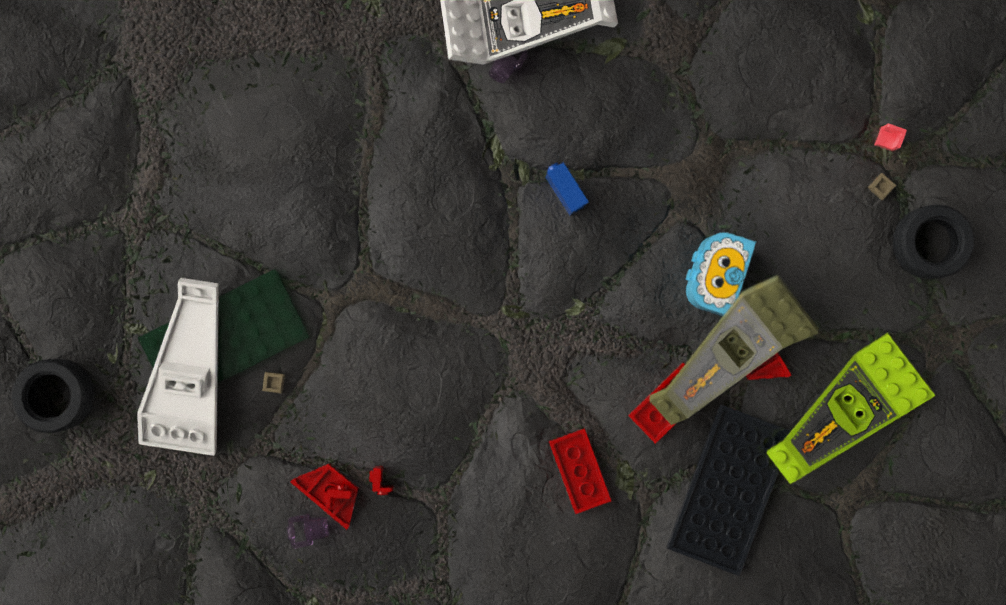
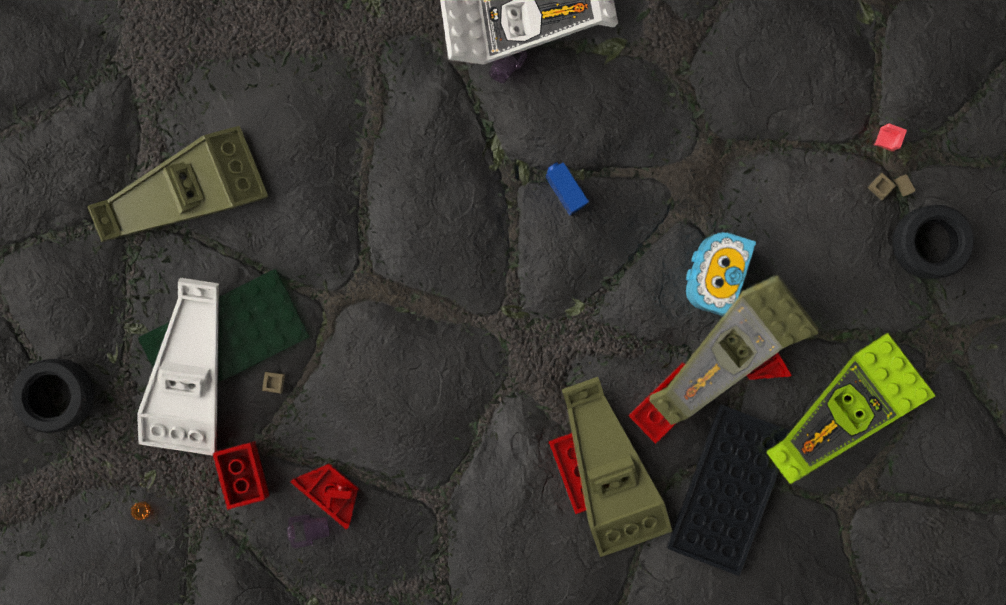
red bracket [369,466,394,495] -> none
none -> olive wing [88,126,268,243]
none -> clear orange bush [131,501,151,520]
none -> red brick [212,441,270,510]
none -> olive wing [562,377,673,557]
none -> dark tan tile [894,174,915,196]

